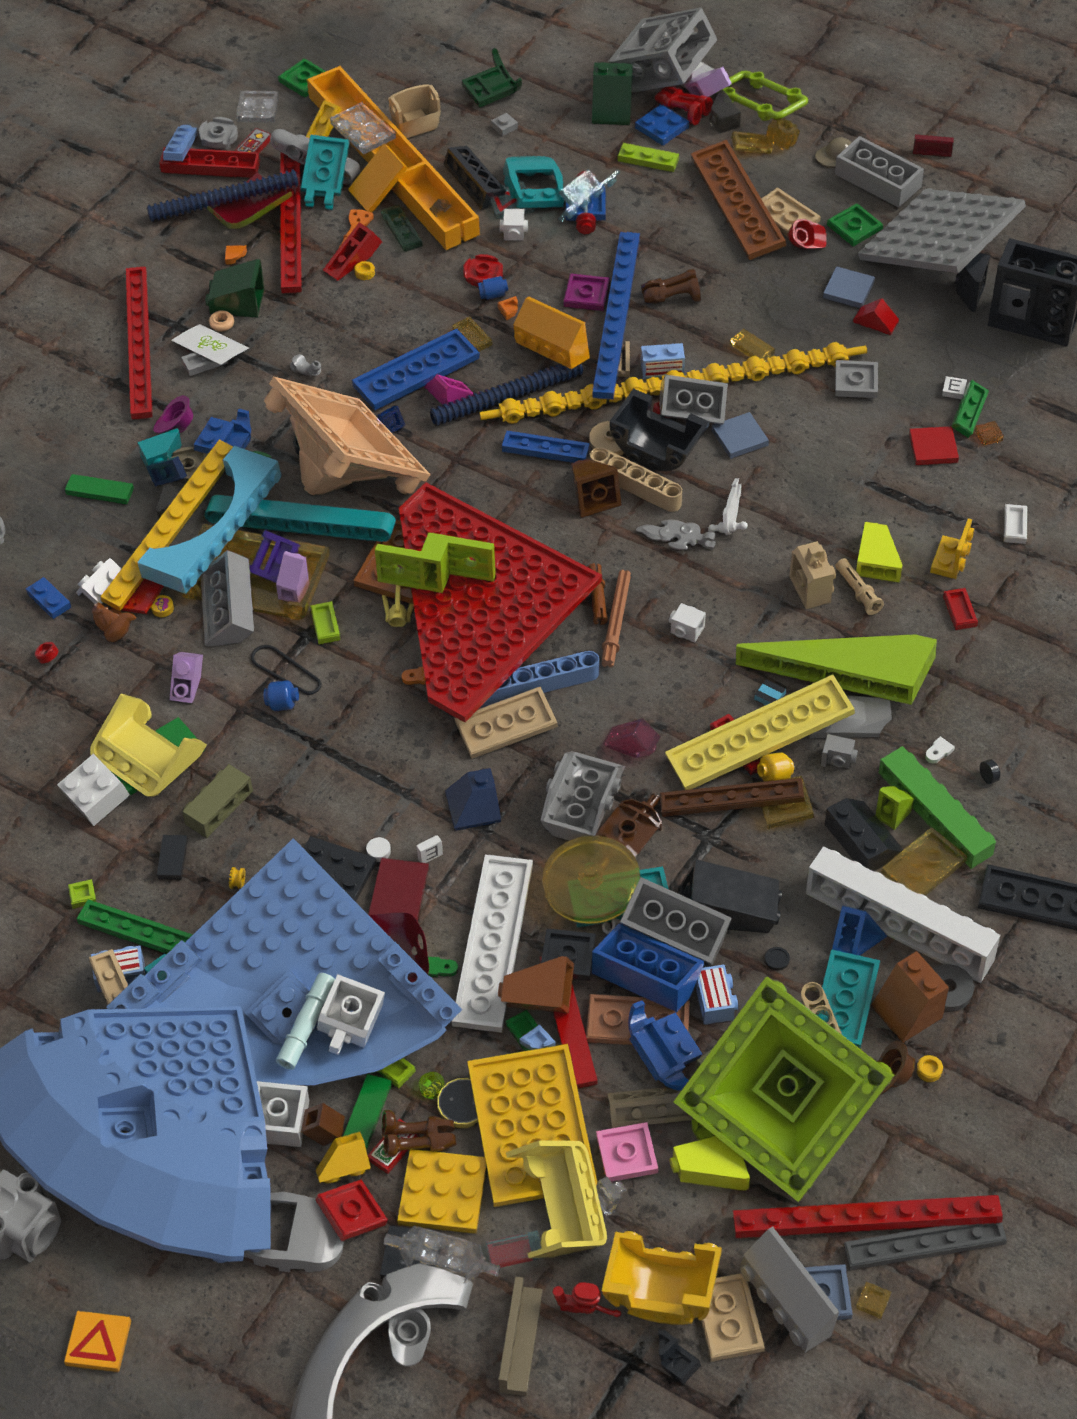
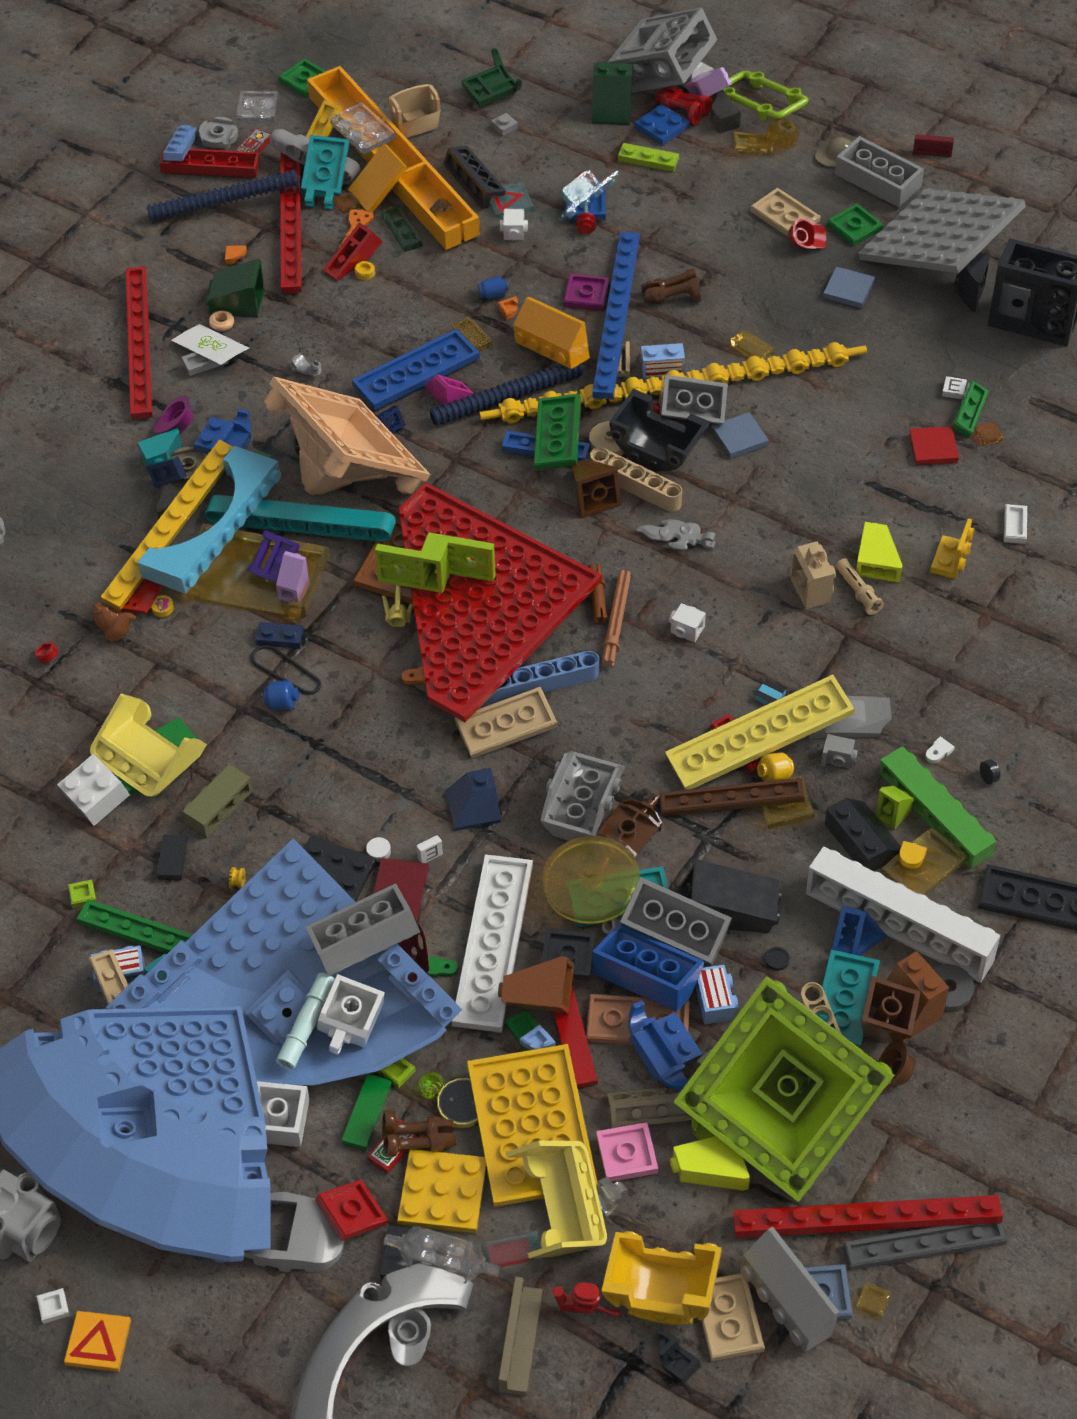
blue plate [26,577,71,619] -> none
green tile [65,474,134,504] -> none
white bracket [76,558,121,604] -> none
lavender slope [170,652,203,703] -> none
light grey slope [201,550,254,647] -> none
dark red piece [207,173,293,229] -> none
reddish brown brick [301,1103,345,1146] -> none
lime tile [310,601,341,644] -> none
yellow slope [316,1132,371,1183] -> none
red tile [463,254,503,287] -> none
teal slope [503,156,564,208] -> none
clear pink slope [603,718,660,758] -> none
dark orange plate [691,140,786,260] -> none
white piece [708,478,748,535] -> none
lime slope [736,634,937,705] -> none
light grey plate [835,360,878,398] -> none
red slope [853,298,899,335] -> none
yellow tile [916,1055,943,1082] -> none
red tile [943,588,978,630] -> none
none -> white tile [37,1288,70,1324]
none -> dark blue plate [255,622,304,649]
none -> light grey brick [305,883,420,976]
none -> clear orange tile [334,191,360,215]
none -> green tile [534,393,581,470]
none -> reddish brown slope [861,976,921,1044]
none -> yellow tile [899,841,927,869]

